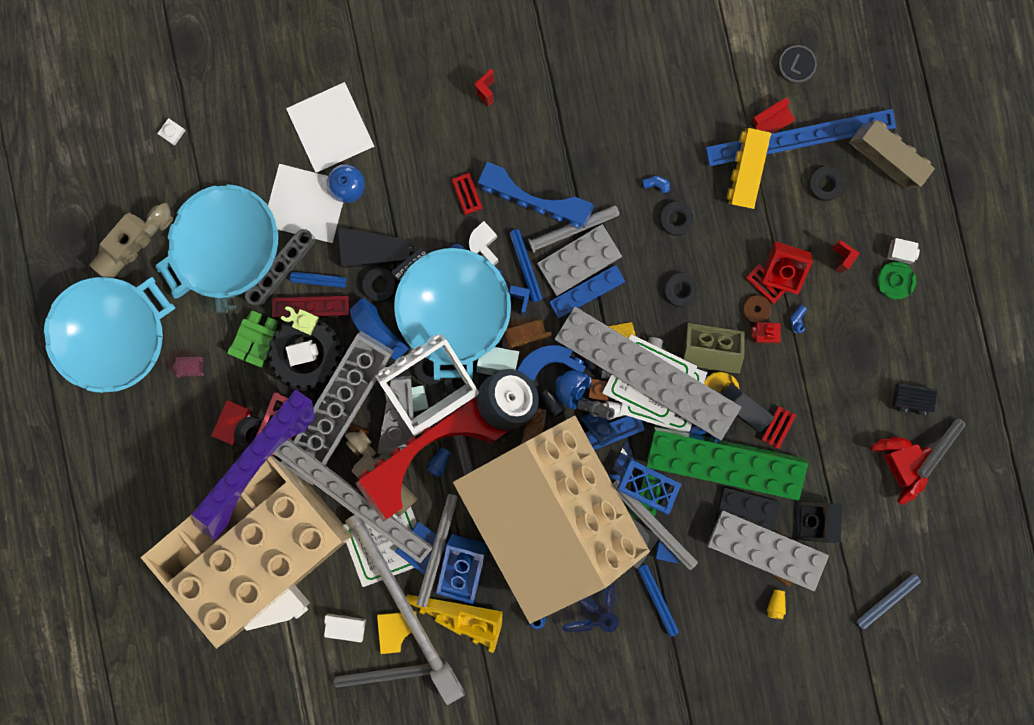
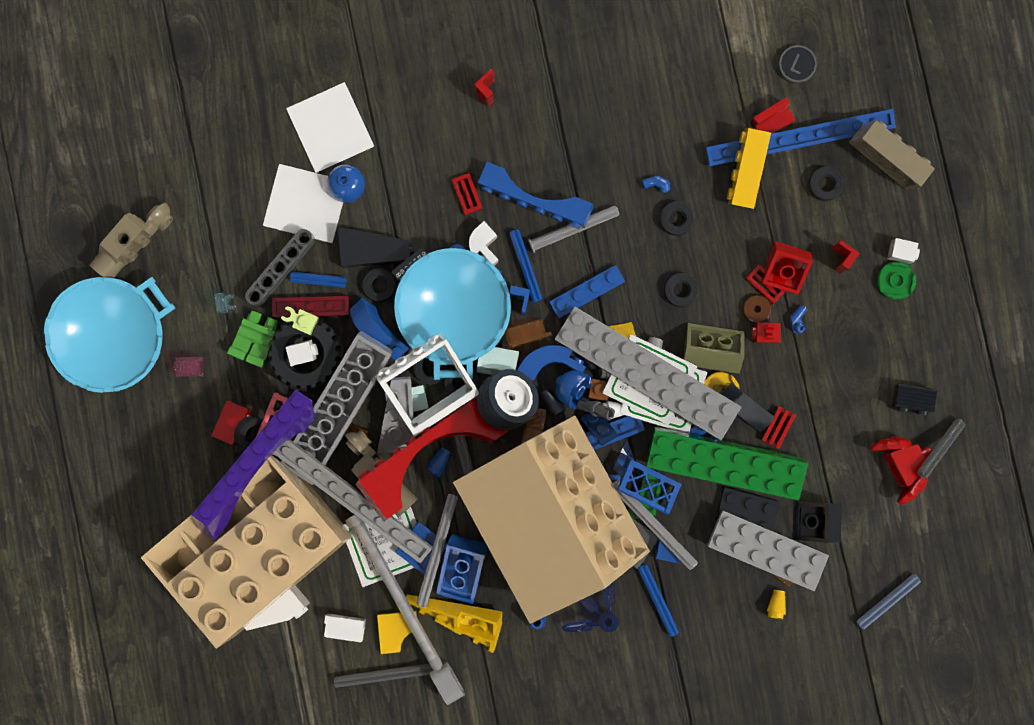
medium azure dish [155,184,278,299] -> none
white plate [158,118,186,146] -> none
light grey plate [537,224,622,296] -> none

